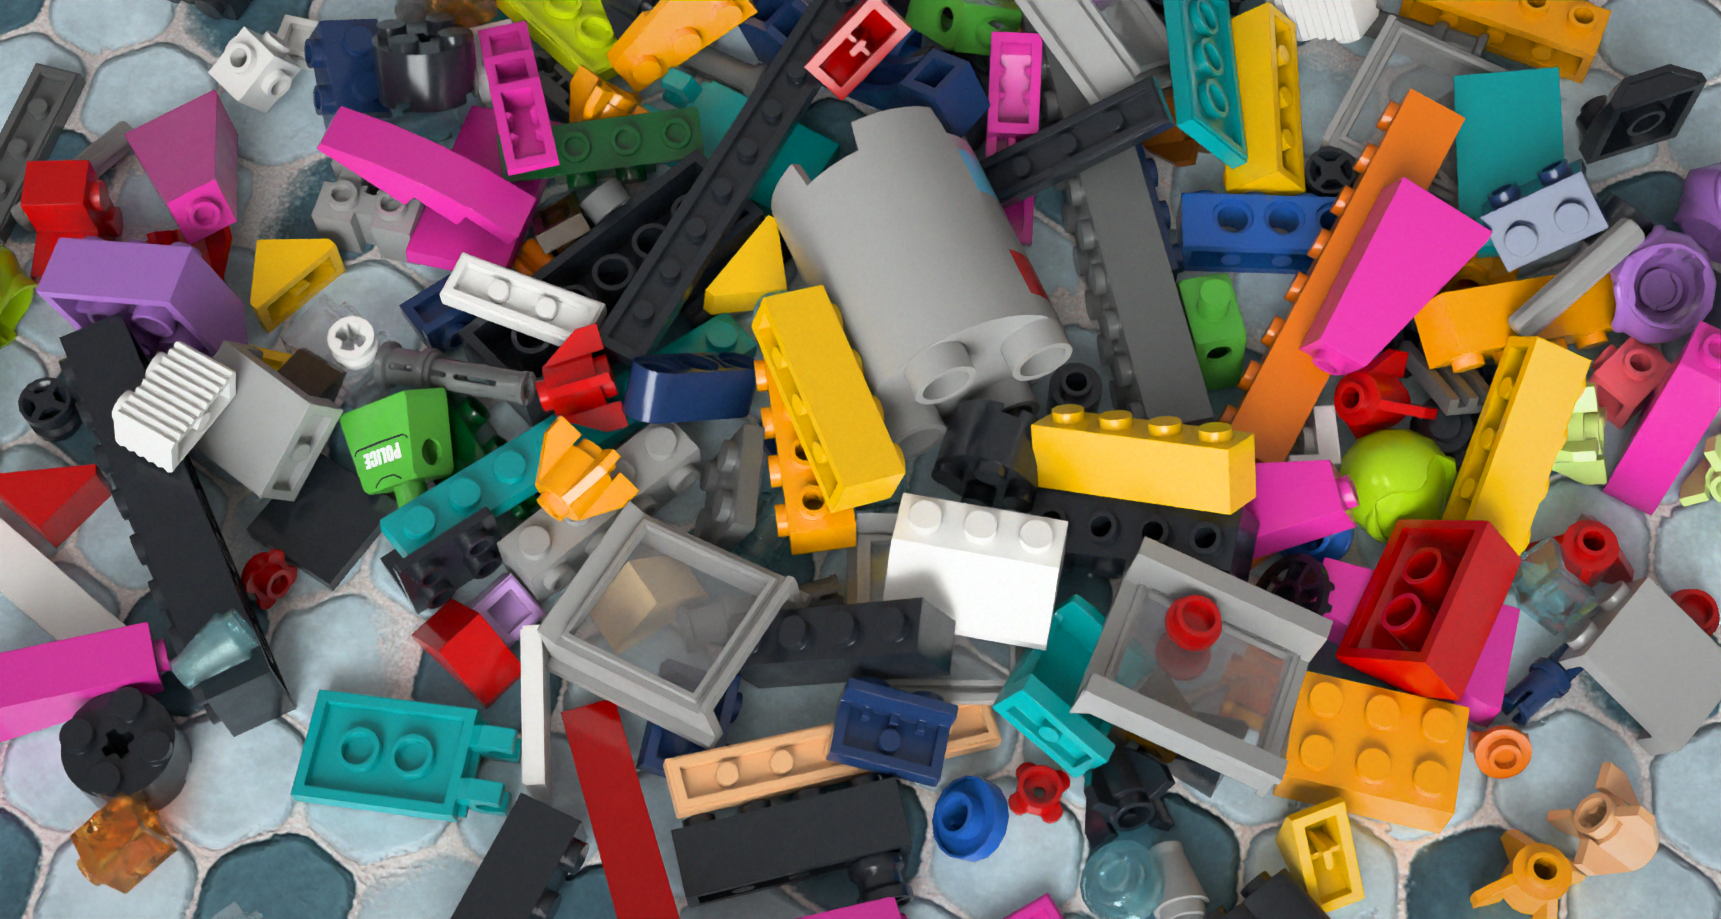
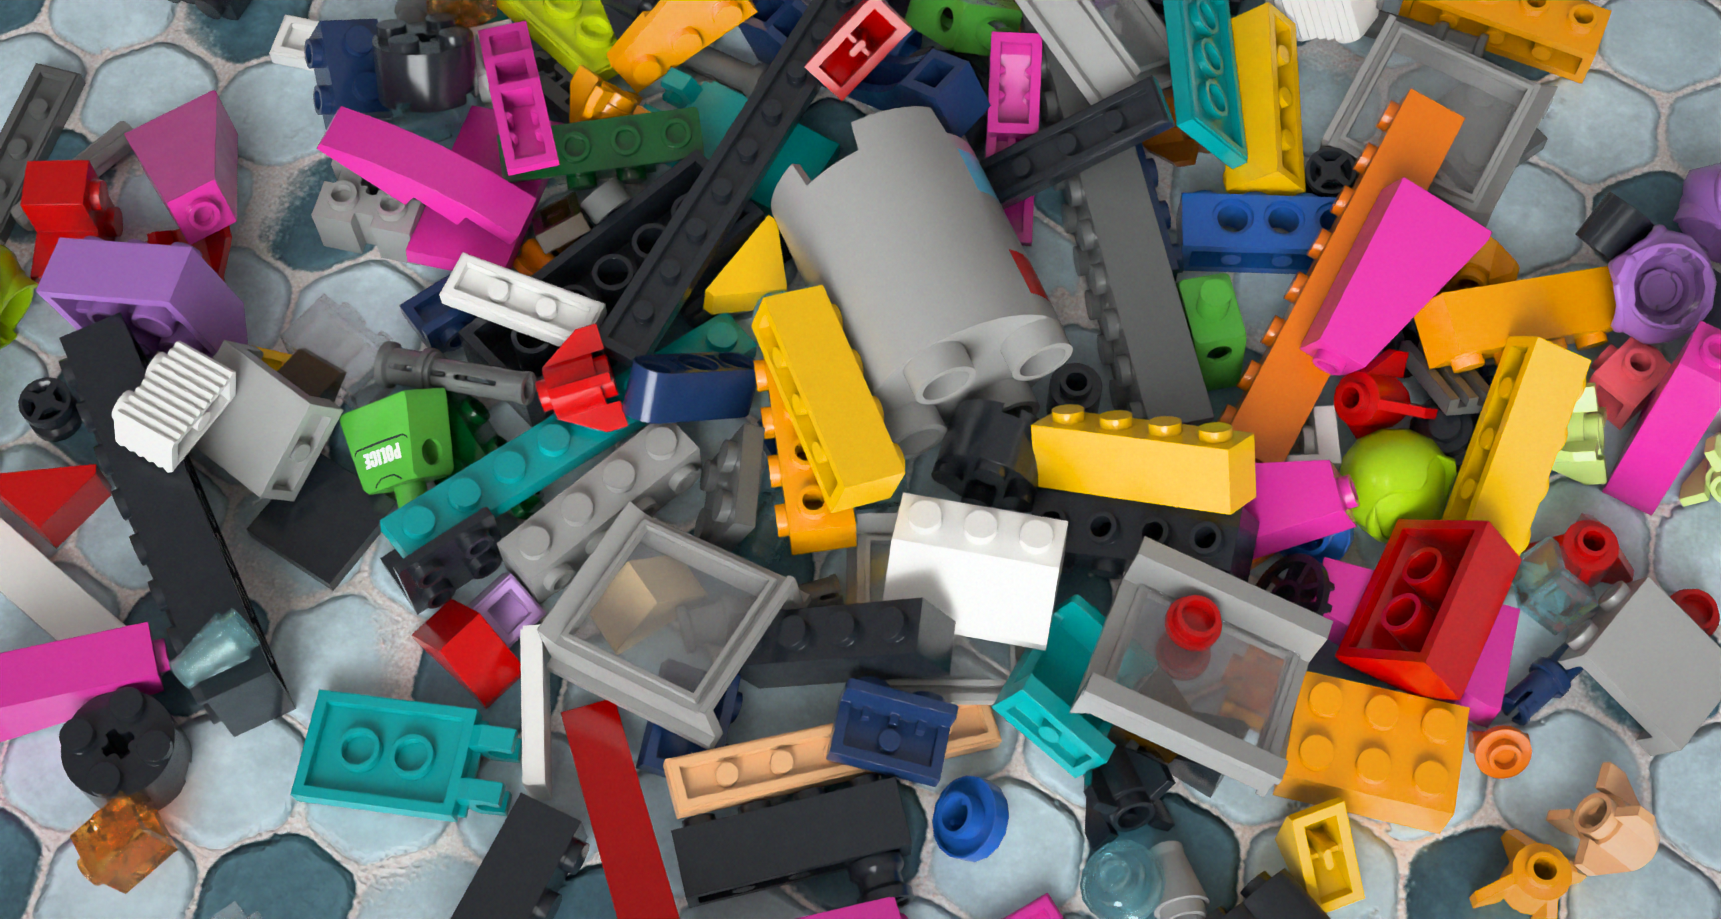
white brick [208,27,302,114] -> none
red plate [241,548,298,610] -> none
yellow slope [250,239,346,334] -> none
white bush [327,316,380,370] -> none
light orange brick [535,416,639,521] -> none
red plate [1008,762,1070,824] -> none
teal tile [1453,67,1564,258] -> none
bracket [1480,159,1609,272] -> none
light grey axle [1508,218,1645,336] -> none
black slope [1575,64,1707,164] -> none

